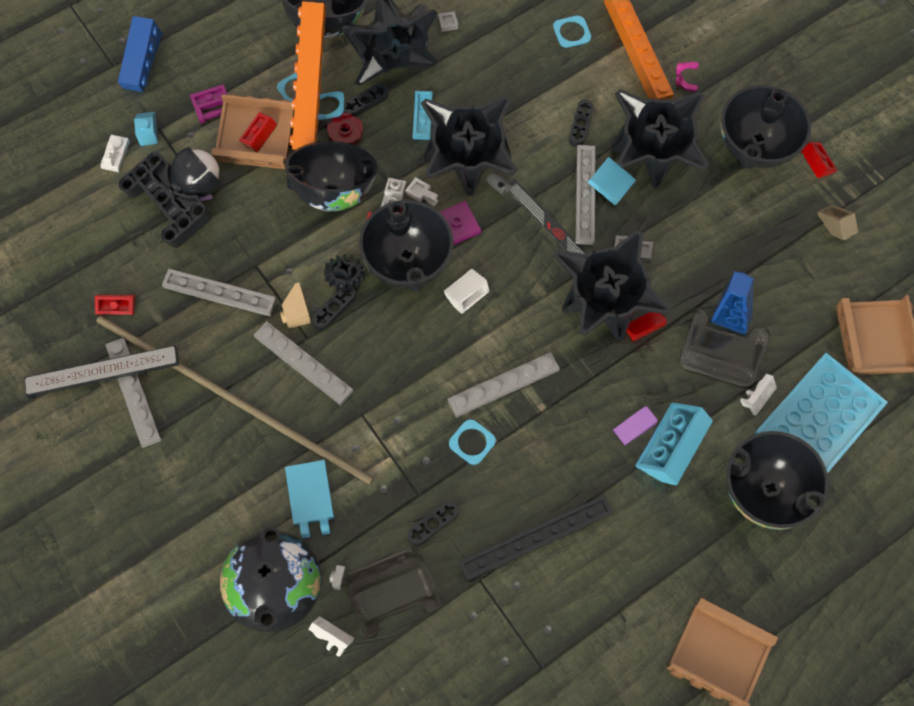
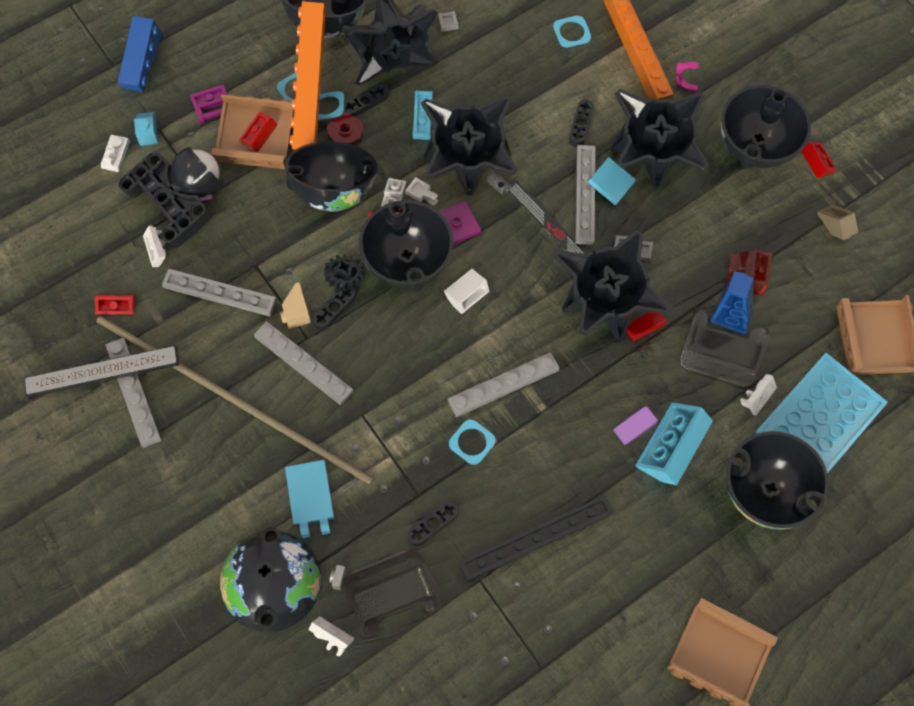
none -> white plate [143,226,166,267]
none -> clear red slope [726,250,772,296]

